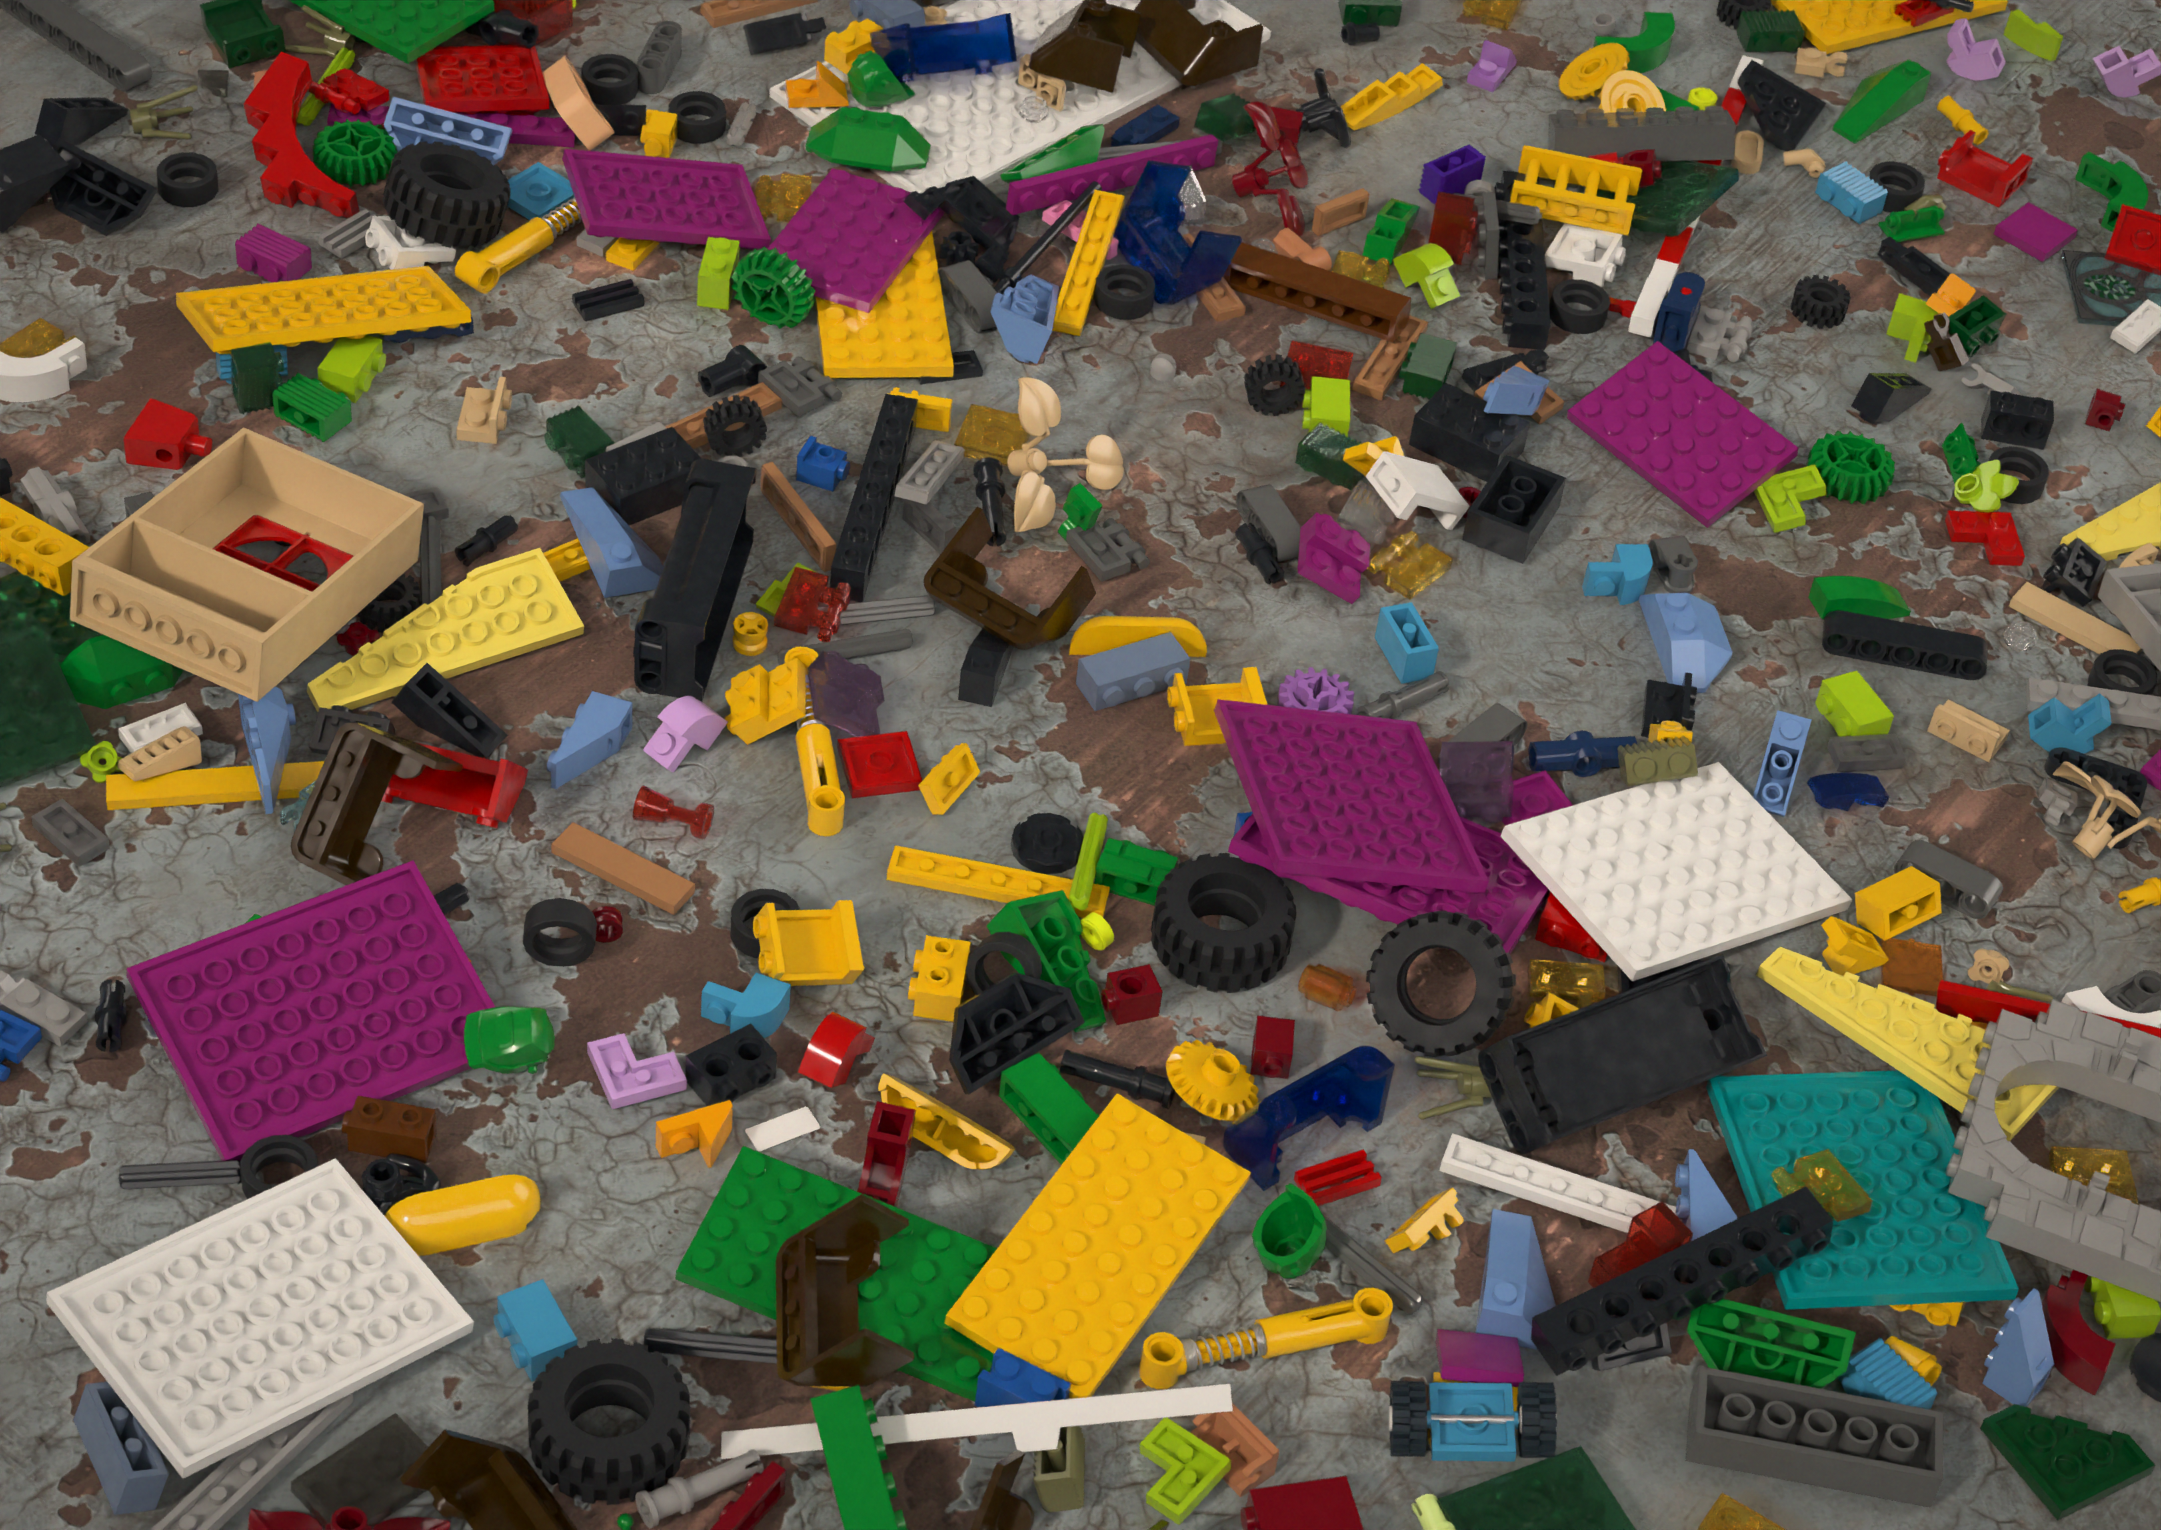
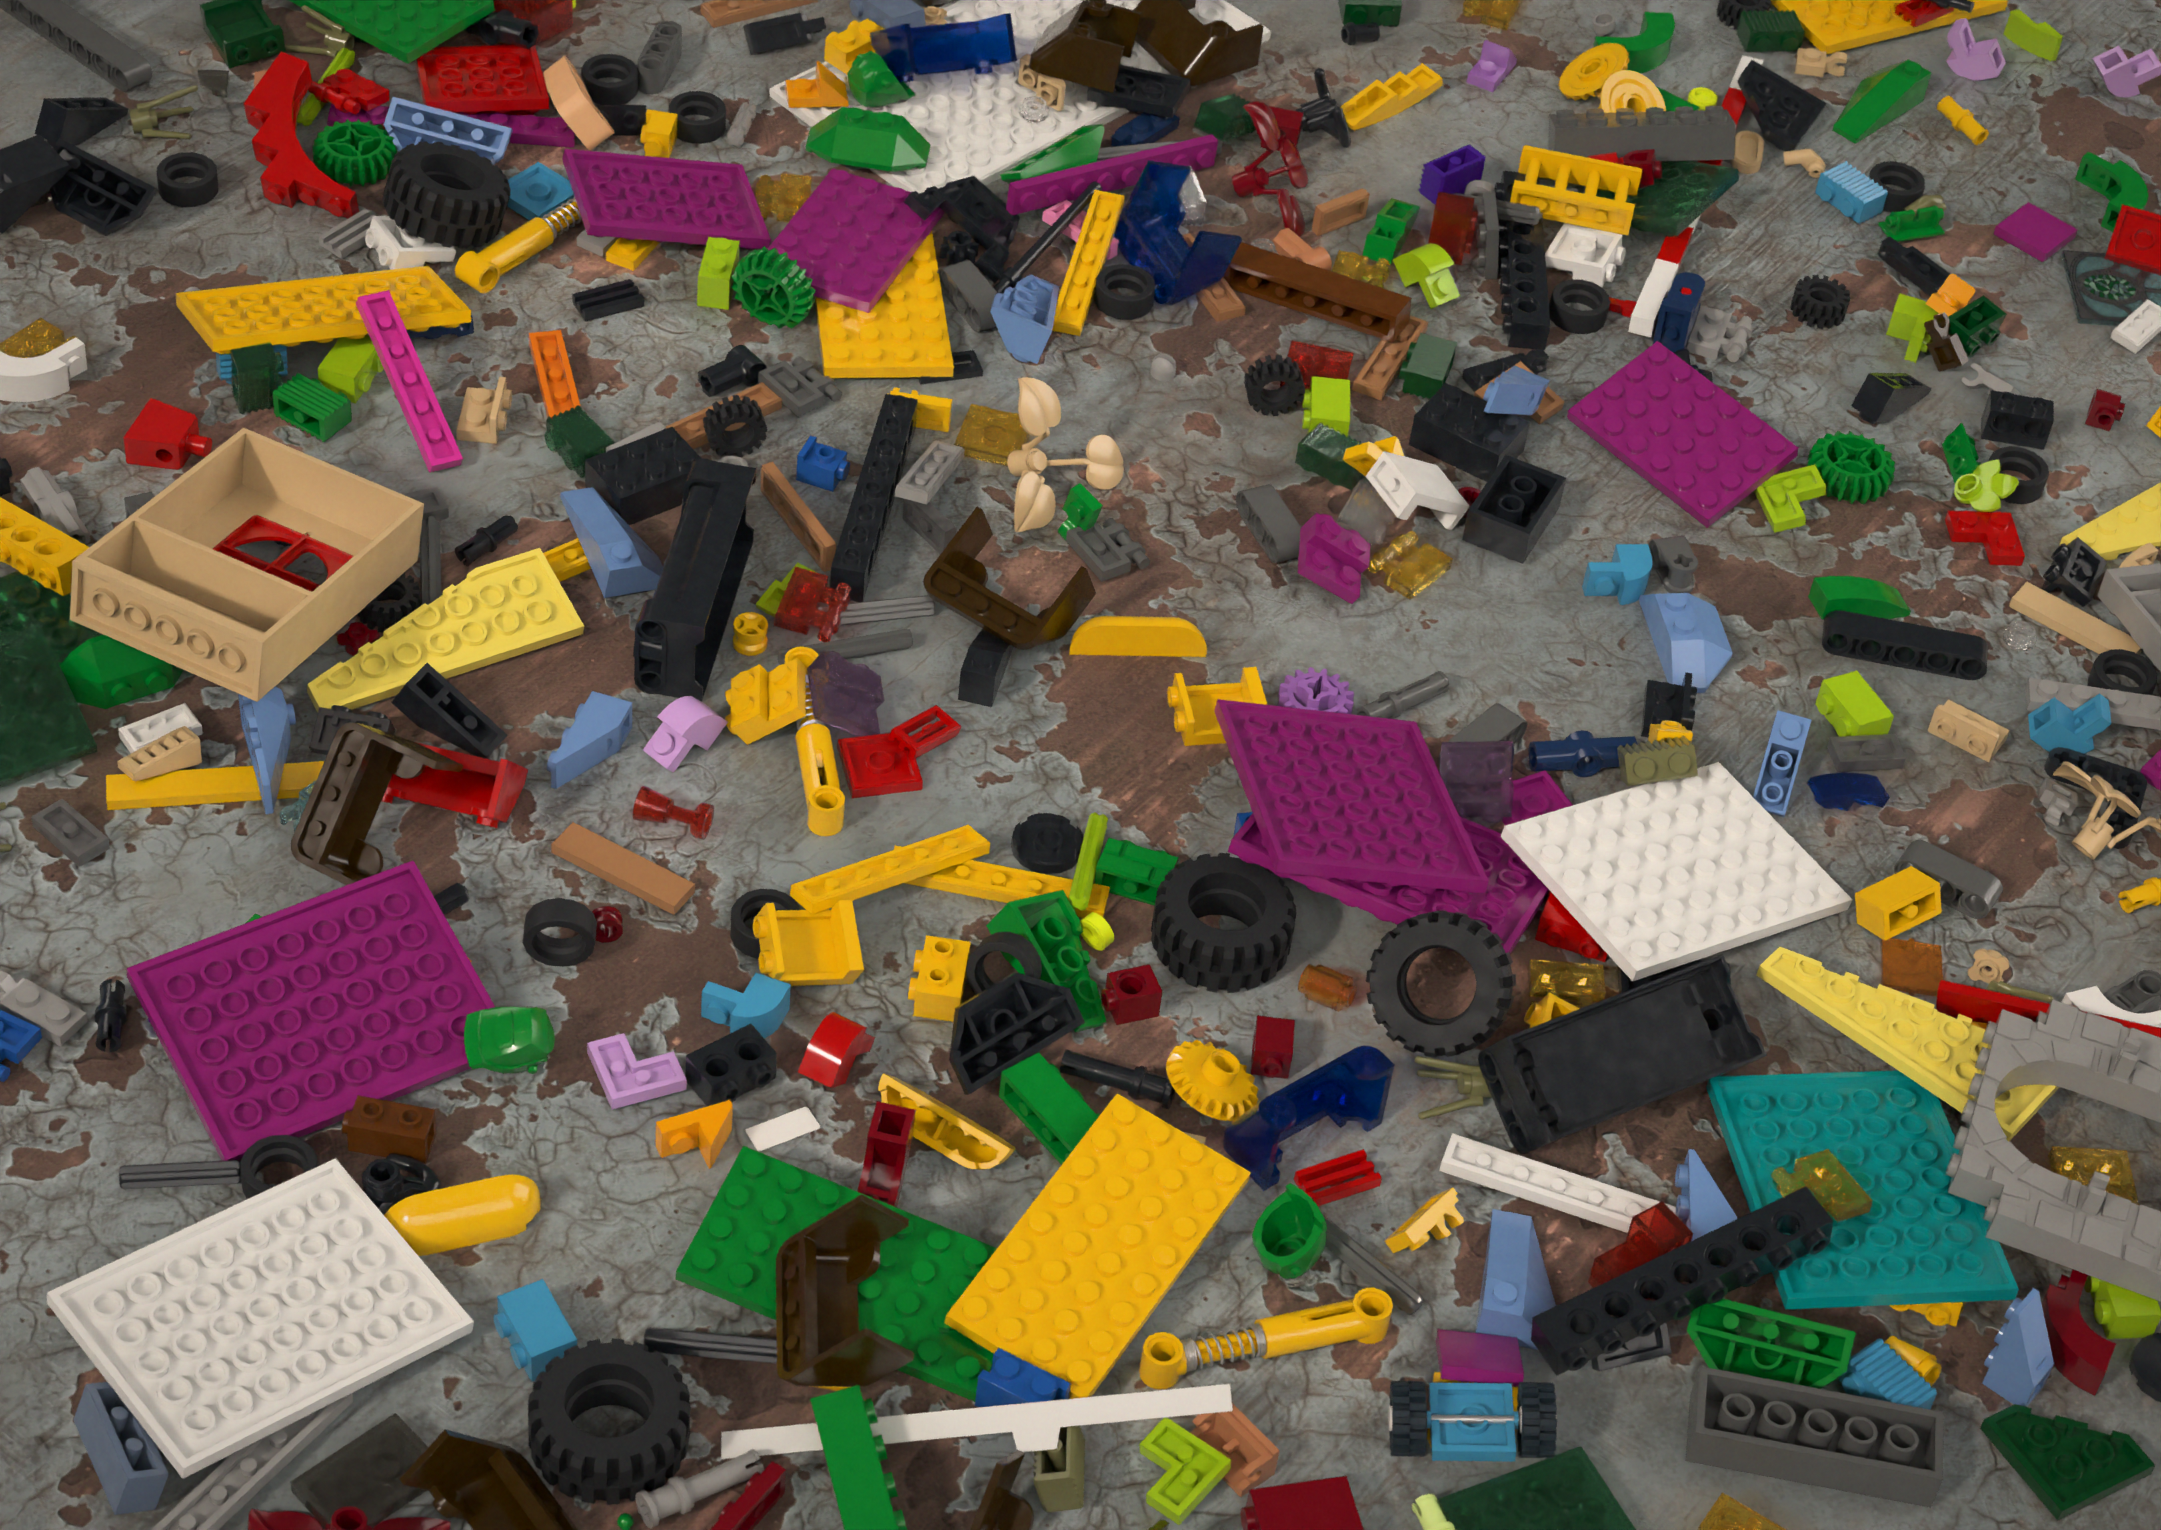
lime plate [80,741,122,783] -> none
magenta brick [235,223,312,283] -> none
yellow plate [918,743,980,815] -> none
black pin [973,457,1007,546] -> none
sand blue brick [1076,632,1190,711] -> none
black pin [1235,523,1284,584] -> none
dark azure brick [1375,602,1439,684] -> none
yellow slope [1821,916,1889,976] -> none
red panel [1937,130,2033,208] -> none
none -> dark pink plate [356,290,463,473]
none -> orange plate [529,330,583,427]
none -> yellow tile [790,825,991,914]
none -> red tile [888,705,962,760]
none -> black plate [1087,65,1191,118]

